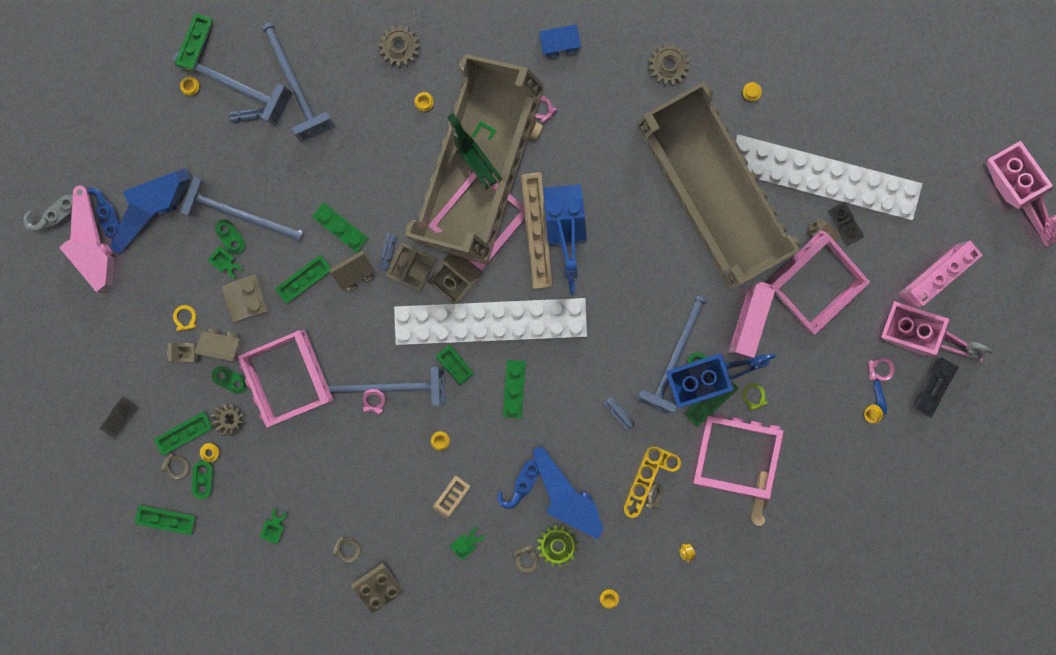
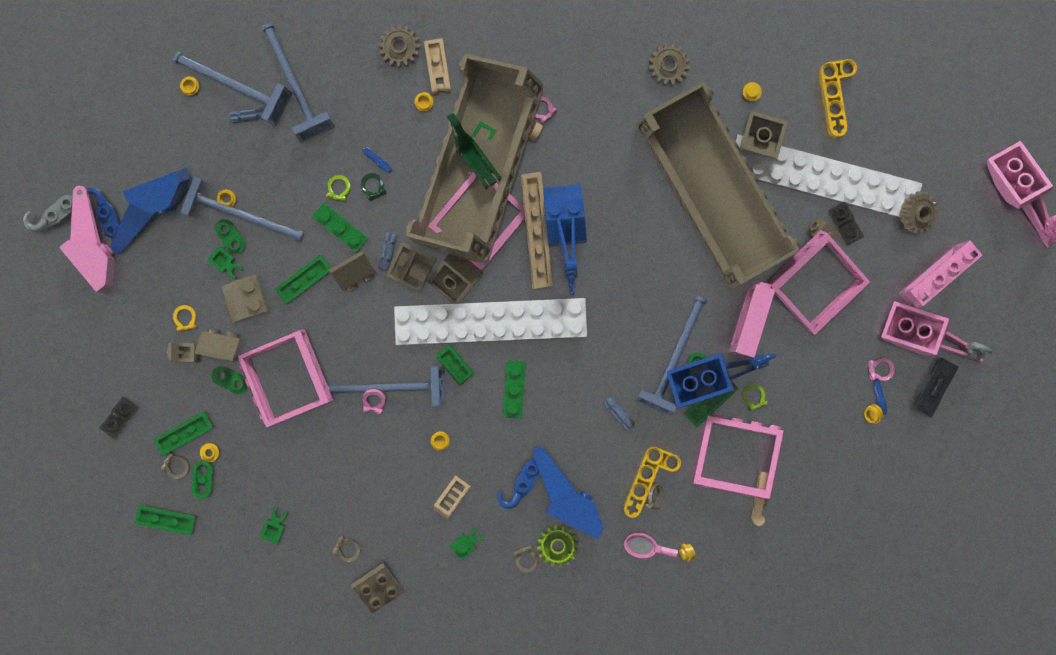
green plate [174,13,213,72] -> none
dark tan gear [211,404,243,436] -> none
blue brick [539,24,581,59] -> none
yellow plate [600,589,619,609] -> none
none -> yellow plate [217,189,236,207]
none -> lime piece [326,175,350,202]
none -> dark green piece [360,173,386,201]
none -> blue piece [363,147,392,173]
none -> tan plate [424,38,451,95]
none -> bright pink piece [624,533,678,558]
none -> dark tan slope [740,111,788,159]
none -> yellow beam [819,59,857,138]
none -> dark tan gear [900,191,939,234]

